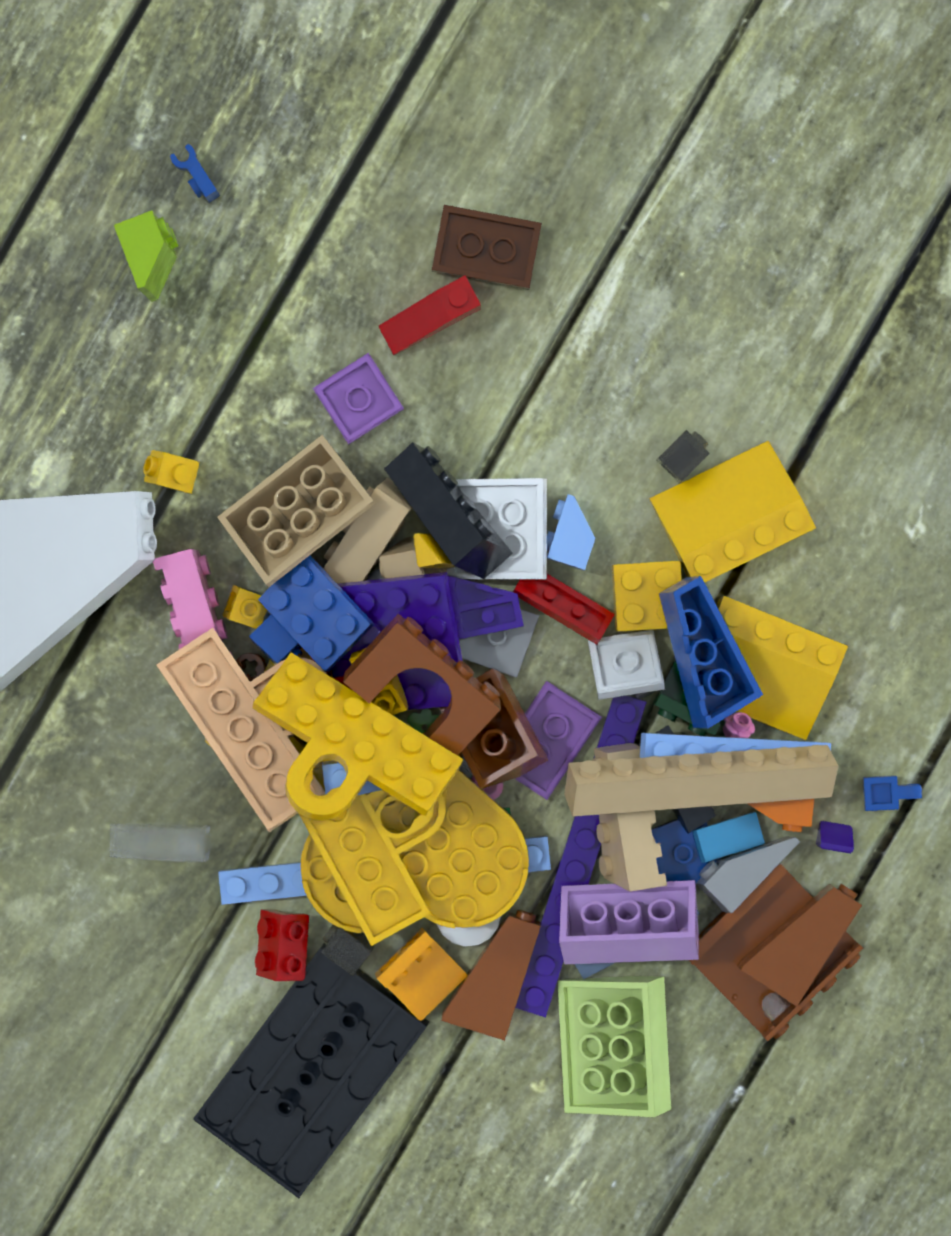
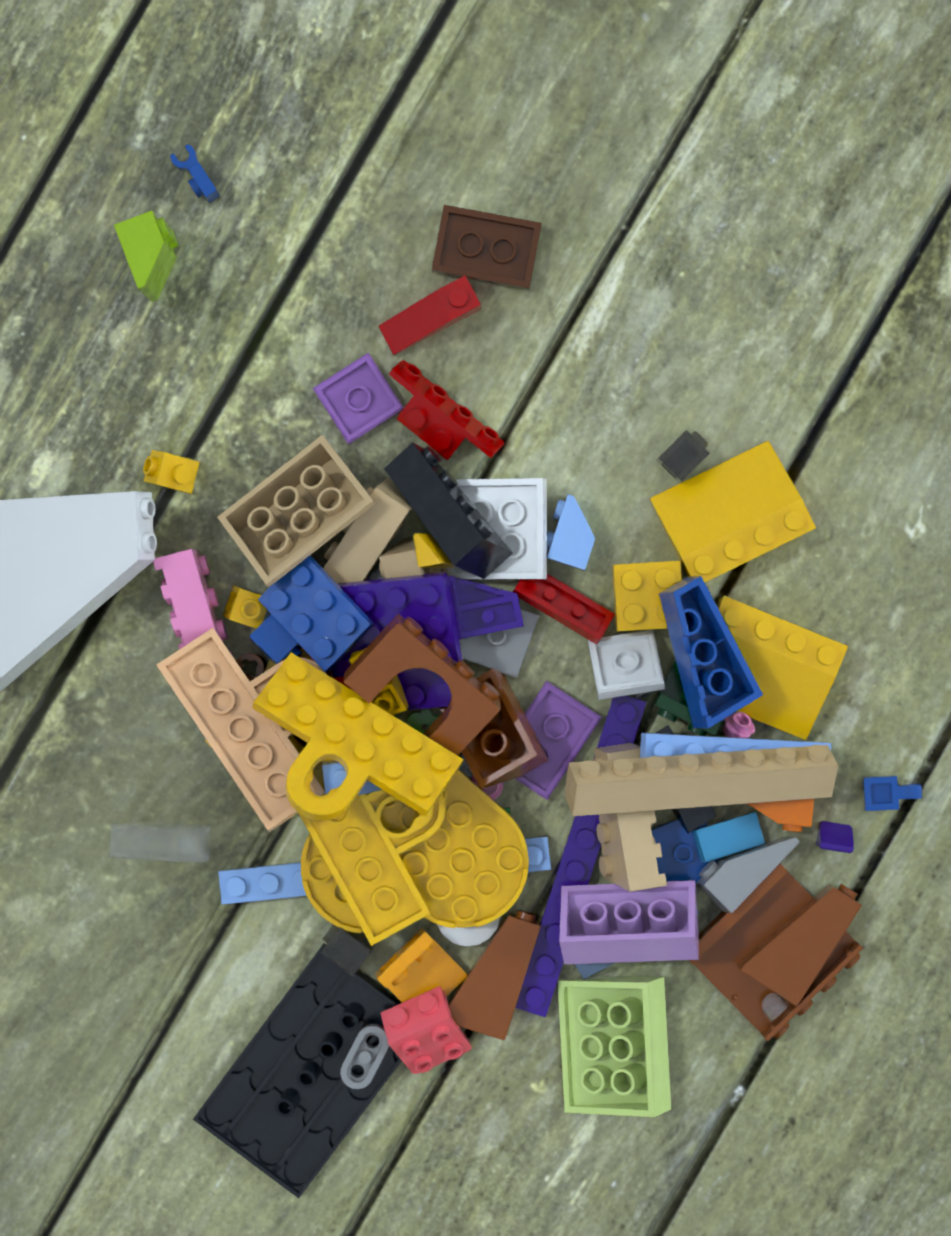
red bracket [255,909,309,981] -> none
none -> light grey plate [340,1024,389,1089]
none -> coral bracket [380,986,472,1074]
none -> red bracket [389,360,504,461]

